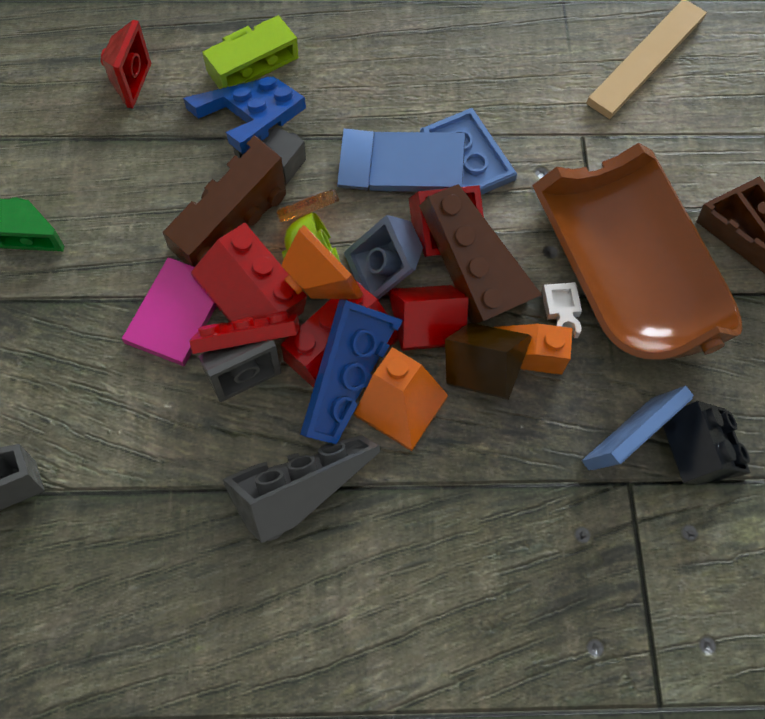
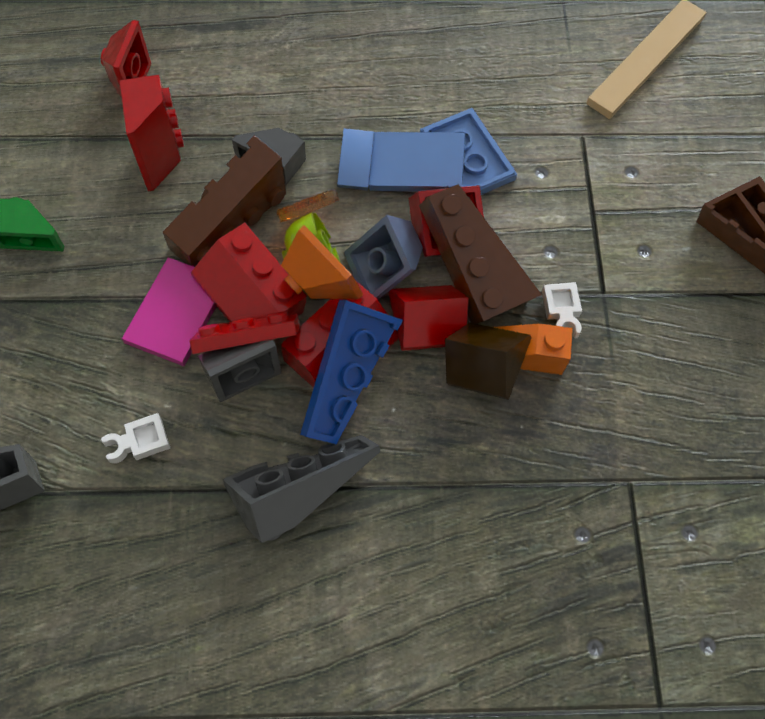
blue wing [183,76,306,154] -> none
lime piece [202,15,299,89] -> none
orange slope [354,347,448,451] -> none
dark orange panel [532,143,742,360] -> none
medium blue tile [581,386,694,470] -> none
black slope [663,401,751,485] -> none
none -> white plate [101,413,171,463]
none -> red slope [119,75,184,191]

